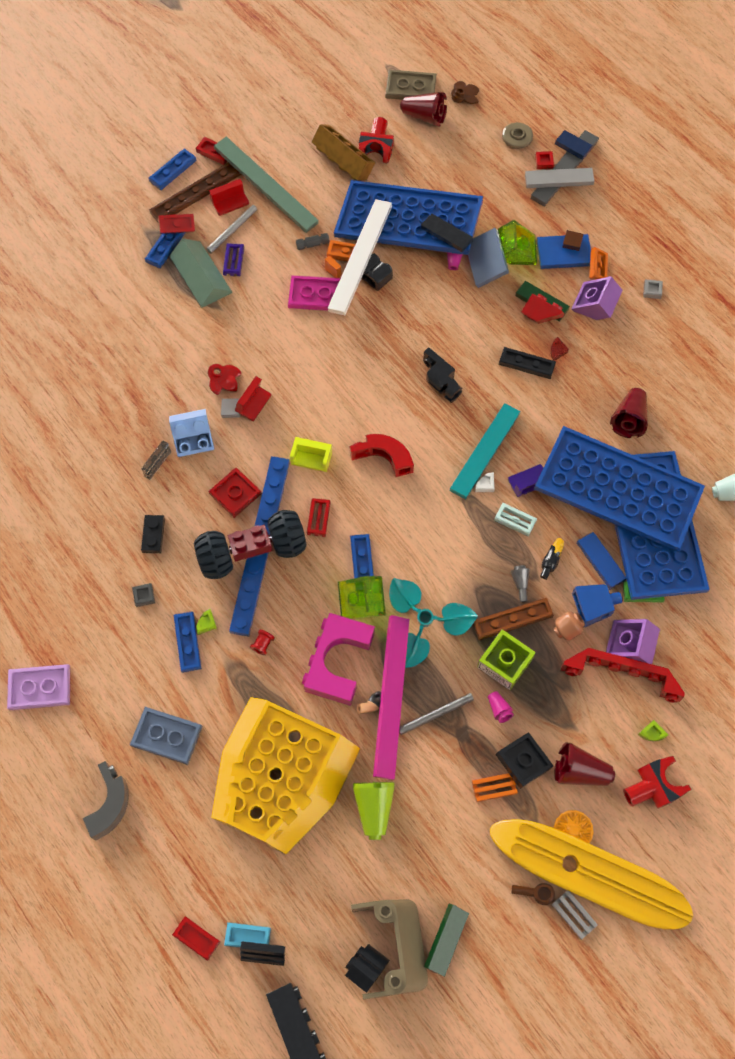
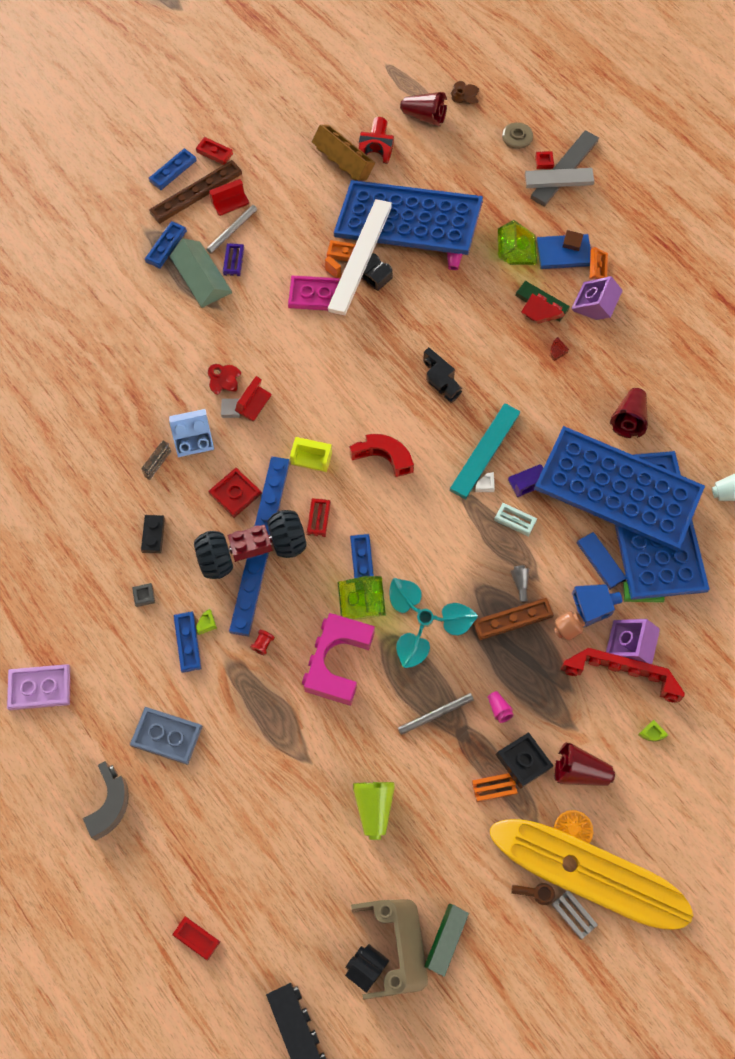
red panel [158,214,195,234] -> none
yellow wedge [211,697,360,854] -> none
sand green tile [214,136,319,233] -> none
medium azure tile [224,922,271,948] -> none
black tile [240,941,285,966] -> none
dark grey axle [296,233,330,250] -> none
light nougat arm [357,691,381,714] -> none
dark pink tile [373,615,410,780] -> none
dark tan tile [385,70,437,100] -> none
black tile [421,214,473,252] -> none
sand blue tile [468,228,509,288] -> none
lime brick [477,629,536,690] -> none
black tile [499,347,556,379] -> none
black piece [540,538,564,580] -> none
dark blue tile [555,130,593,160] -> none
red connector [623,756,692,809] -> none
light grey tile [643,279,663,299] -> none

